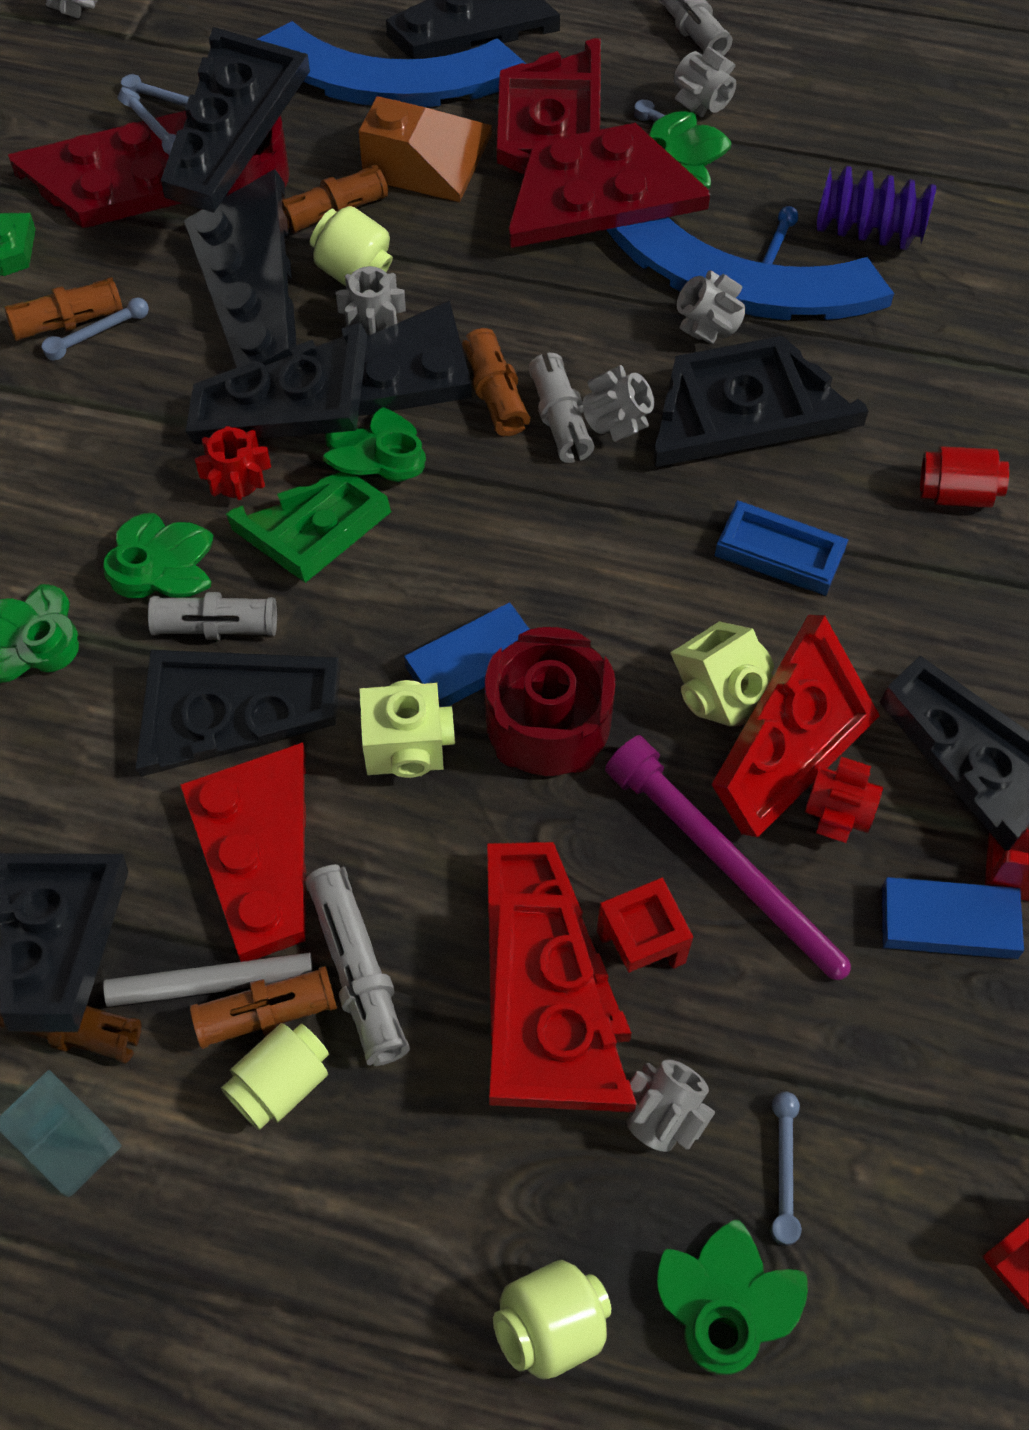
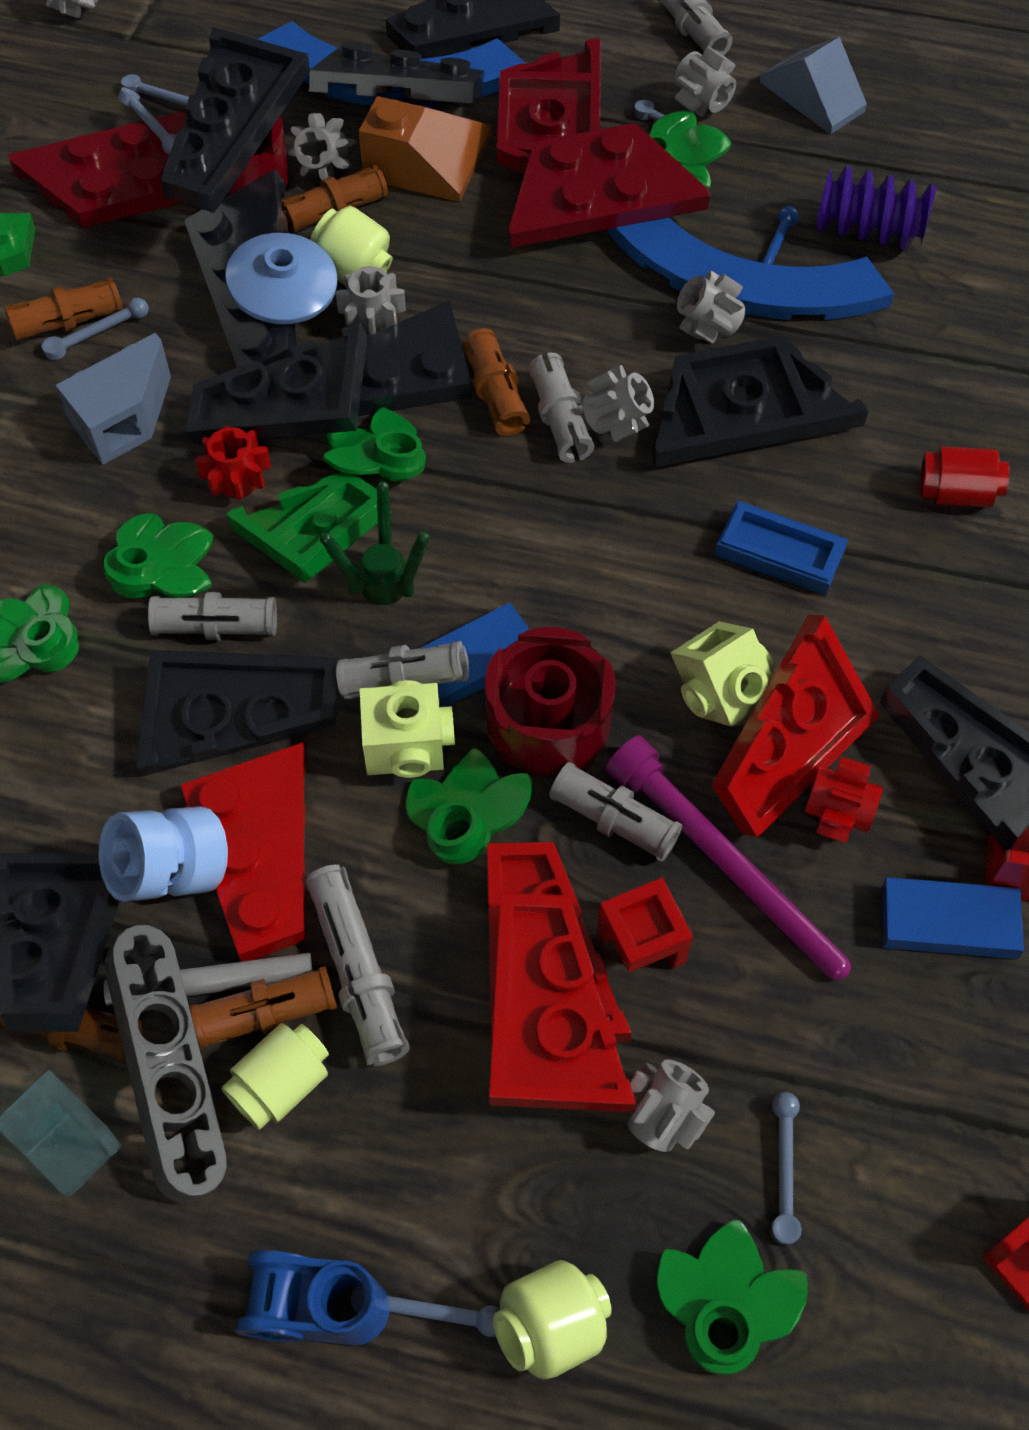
none -> sand blue slope [55,333,171,465]
none -> light blue wheel [98,806,228,902]
none -> dark grey beam [105,925,227,1203]
none -> medium blue dish [225,233,337,324]
none -> blue piece [235,1250,390,1346]
none -> light grey gear [287,113,356,180]
none -> black wing [309,42,485,103]
none -> dark green plant [319,481,430,605]
none -> light grey pin [336,641,469,699]
none -> sand blue hinge [351,1286,500,1337]
none -> green plate [406,748,532,864]
none -> light grey pin [549,762,682,862]
none -> sand blue slope [760,36,867,135]

